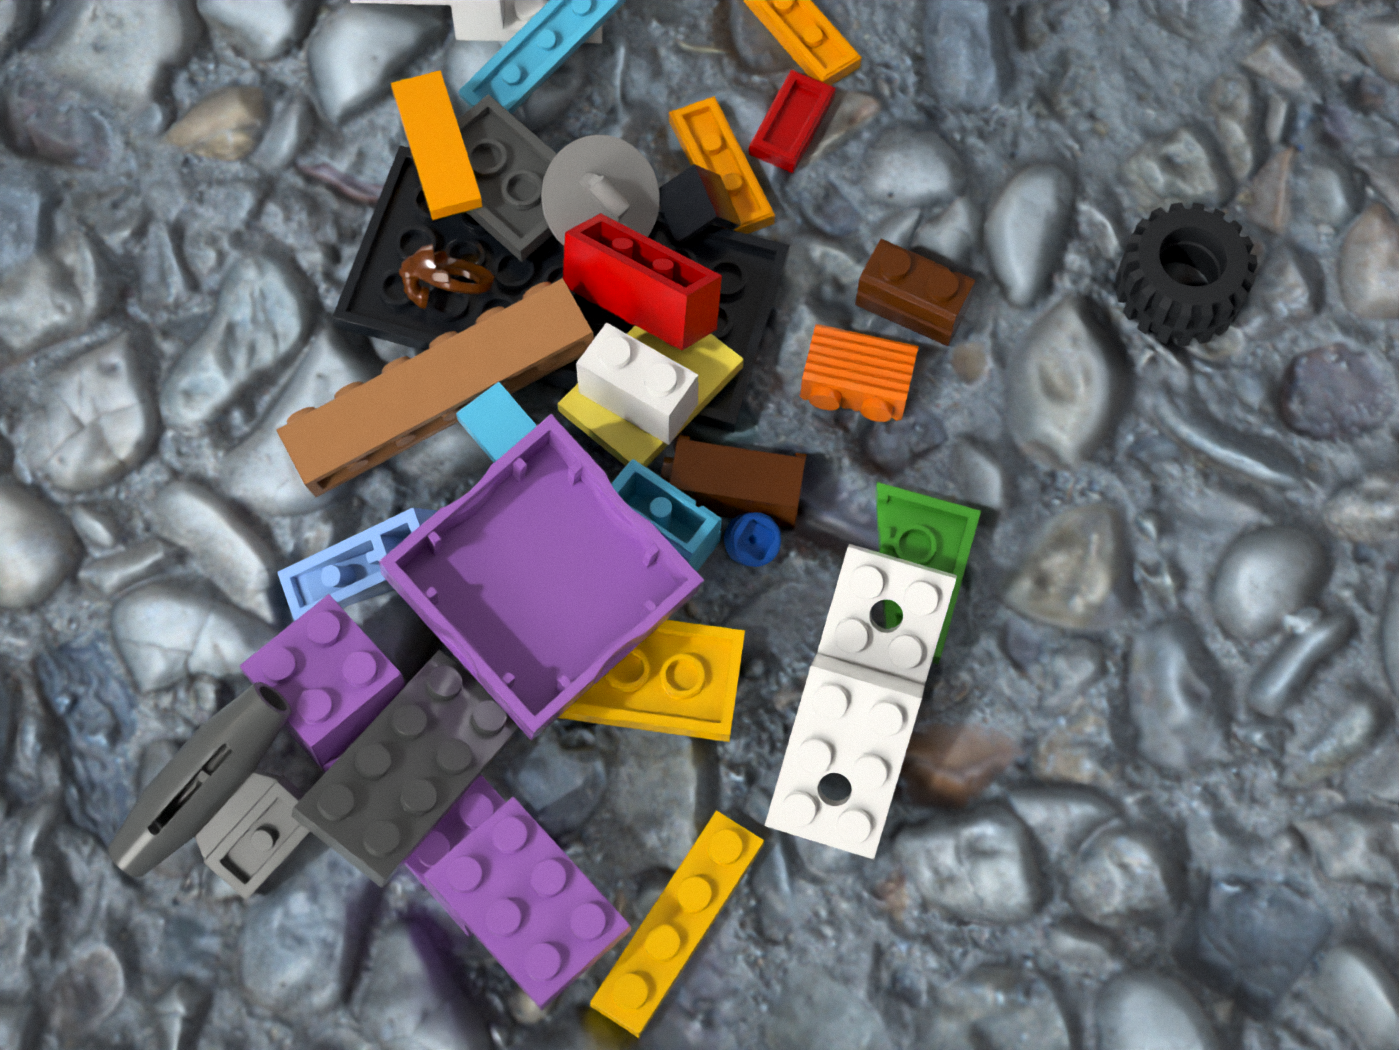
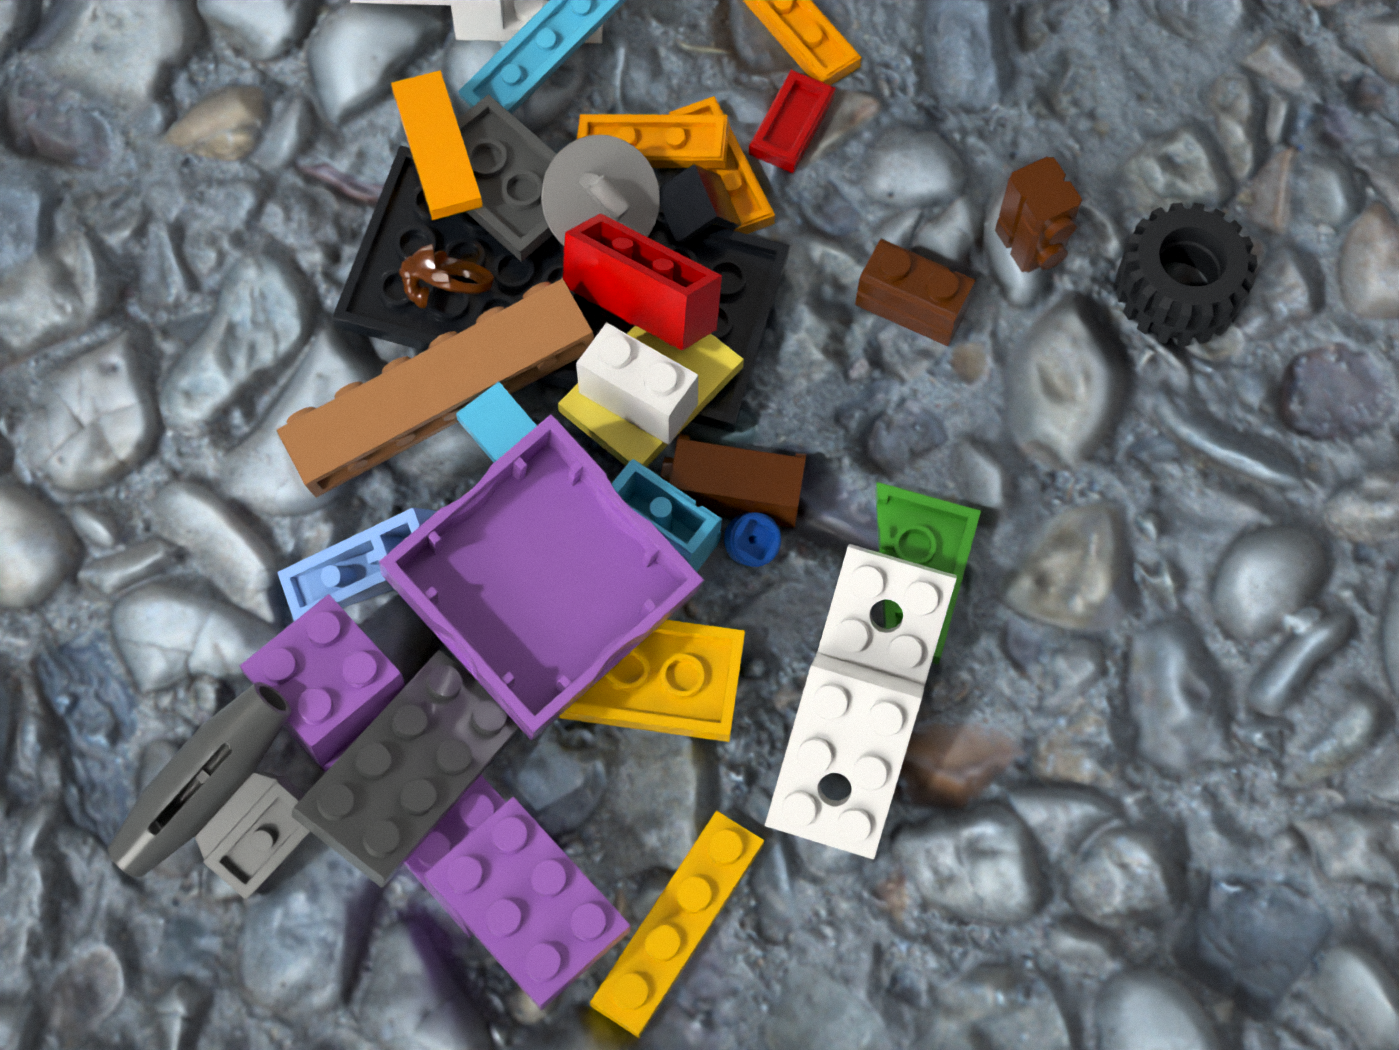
orange brick [800,324,919,422] -> none
none -> light orange tile [577,114,730,168]
none -> reddish brown brick [995,156,1082,273]

